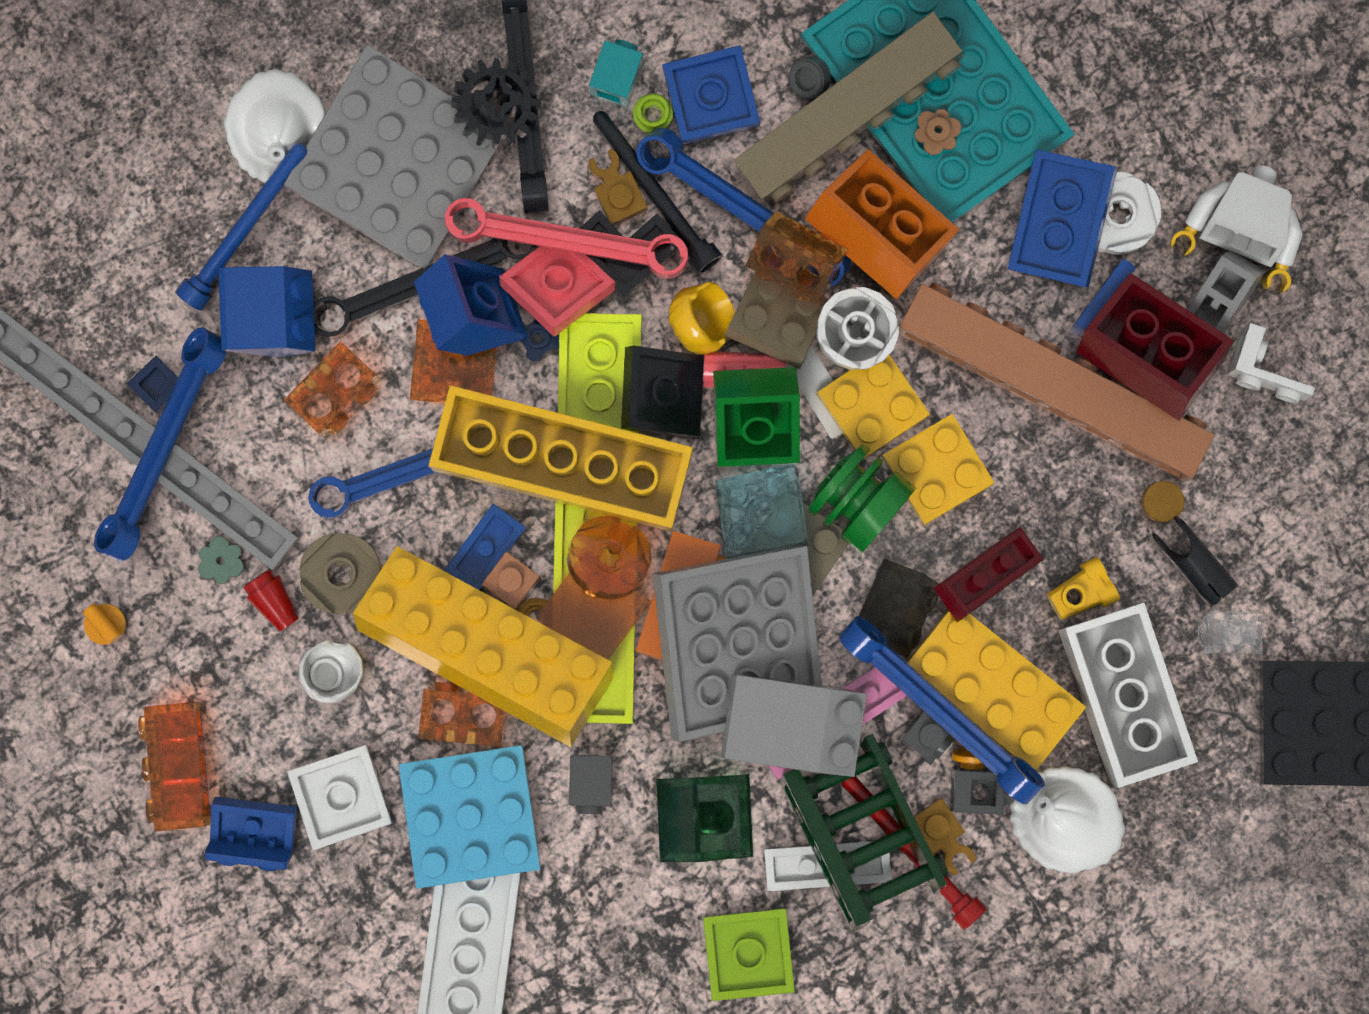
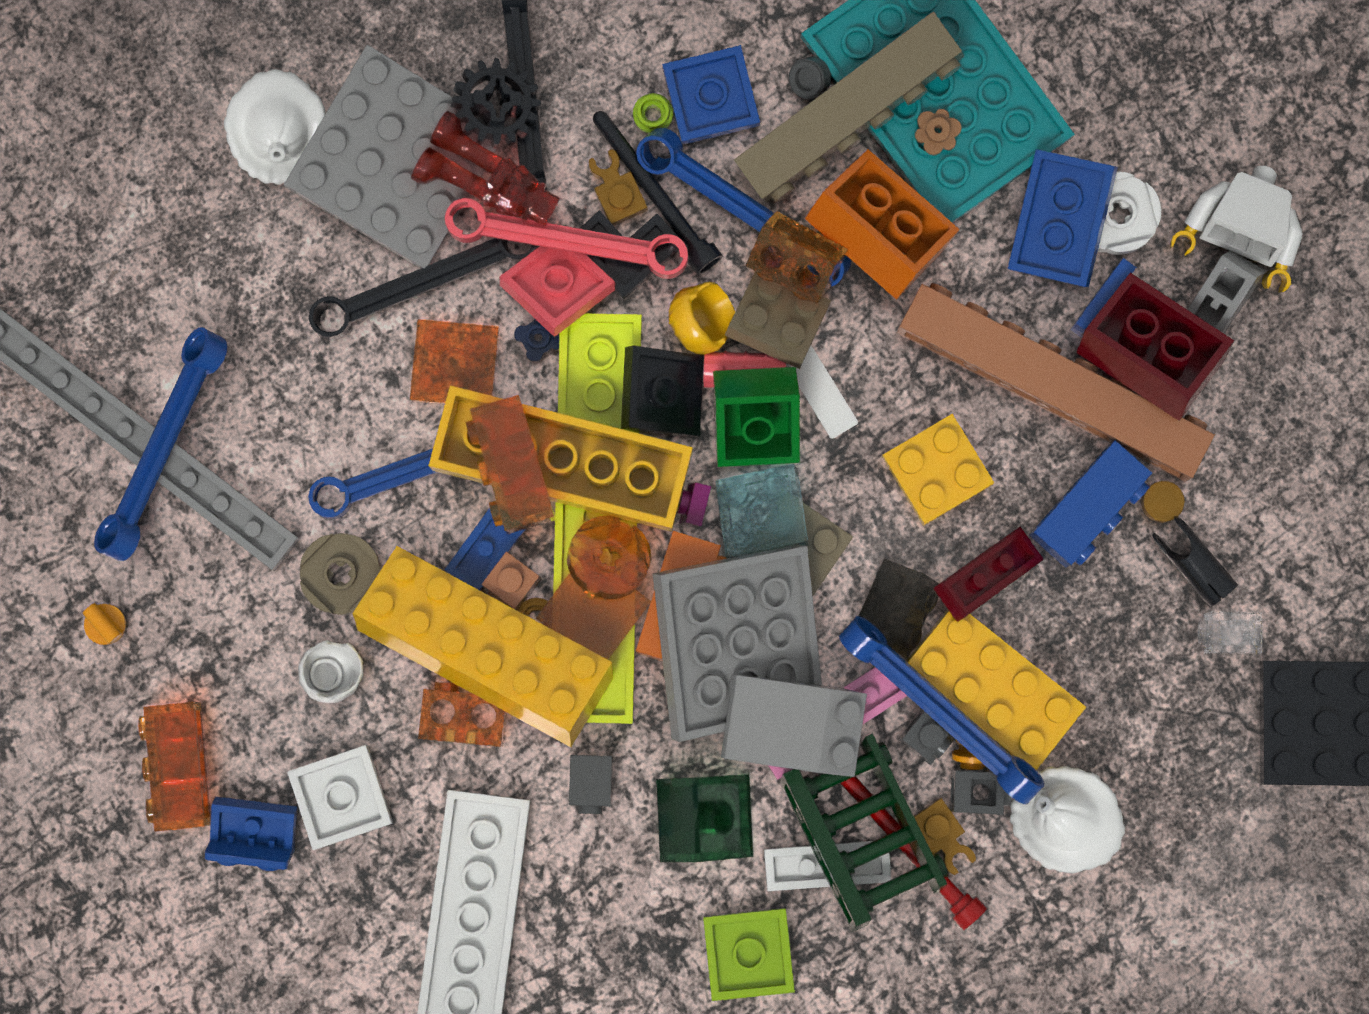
dark blue plate [127,355,179,414] -> none
blue piece [175,143,307,311] -> none
sand green plant [198,536,244,584] -> none
blue slope [218,266,315,358] -> none
red cone [243,569,299,632] -> none
clear orange brick [284,341,380,439] -> none
medium azure plate [398,745,541,889] -> none
blue slope [414,254,527,356] -> none
teal brick [589,39,644,108] -> none
green wheel [807,443,916,555] -> none
white cylinder [816,287,899,370] -> none
yellow plate [816,355,930,461] -> none
yellow plate [1047,556,1120,620] -> none
white brick [1058,603,1198,788] -> none
white bracket [1227,323,1315,404] -> none
none -> clear red piece [411,111,560,227]
none -> clear orange brick [465,395,556,534]
none -> magenta plate [677,482,711,528]
none -> blue brick [1029,441,1152,568]

